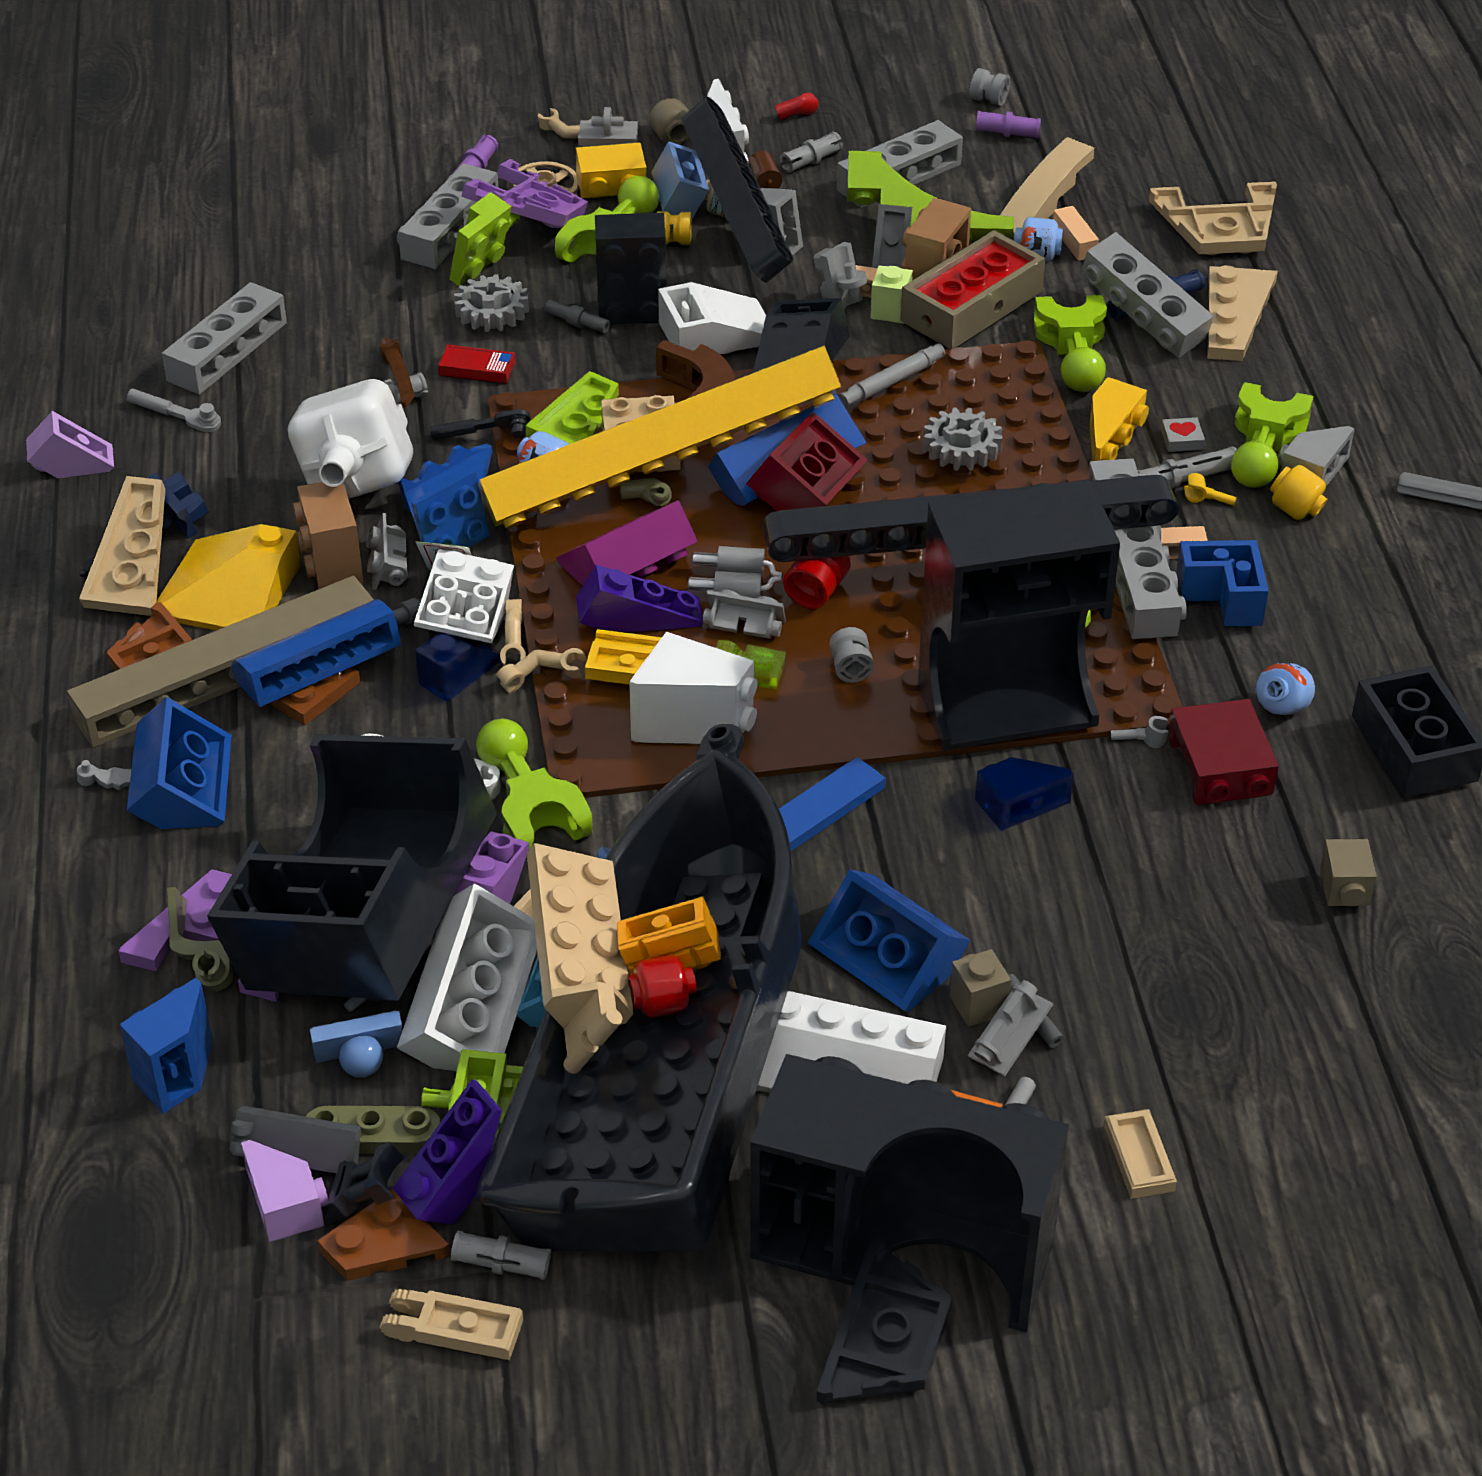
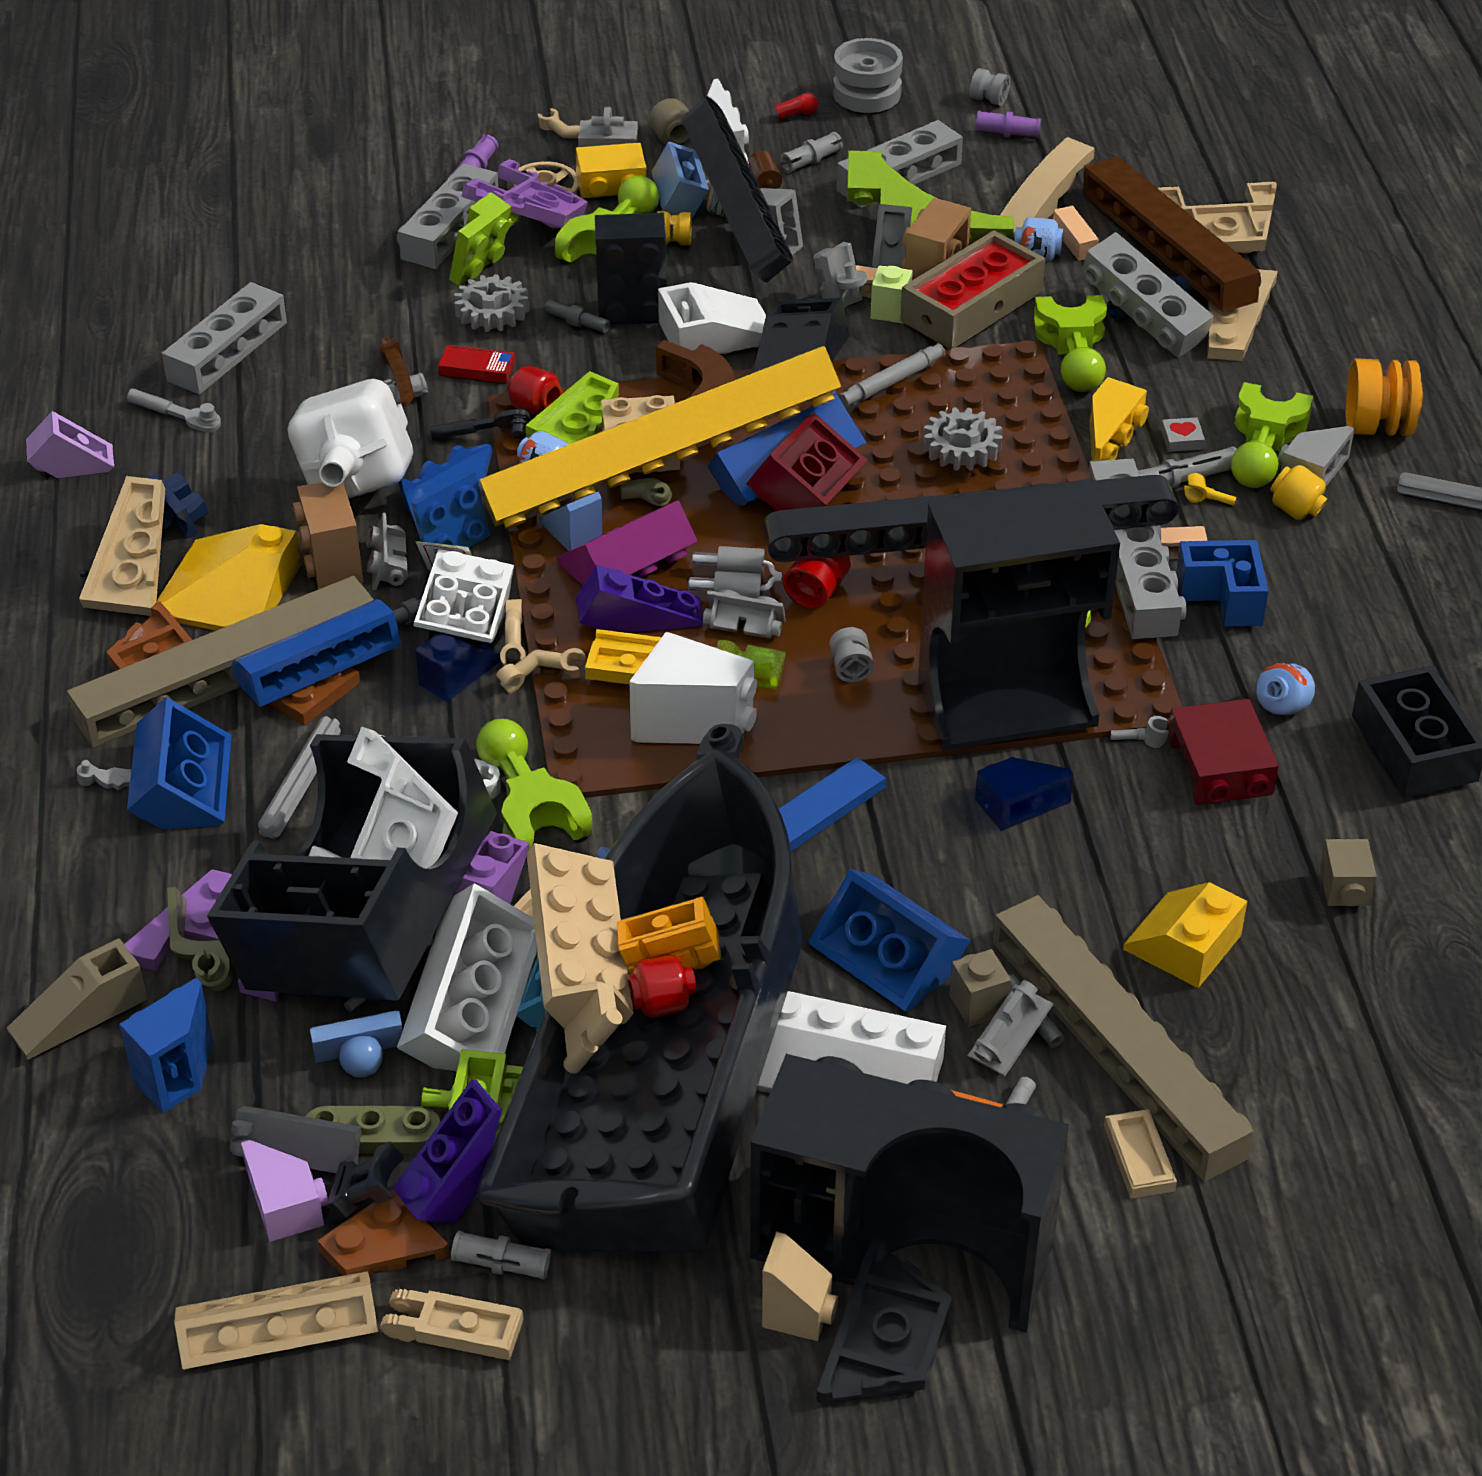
none -> dark tan slope [7,938,148,1060]
none -> tan fence [174,1271,378,1370]
none -> light grey axle [258,716,341,839]
none -> white wing [309,727,458,868]
none -> red head [508,365,562,416]
none -> medium blue slope [539,491,602,551]
none -> tan slope [762,1232,838,1341]
none -> light grey wheel [833,38,903,113]
none -> dark tan brick [993,895,1254,1182]
none -> reddish brown brick [1083,156,1261,312]
none -> yellow slope [1123,882,1247,988]
none -> light orange wheel [1345,359,1423,436]

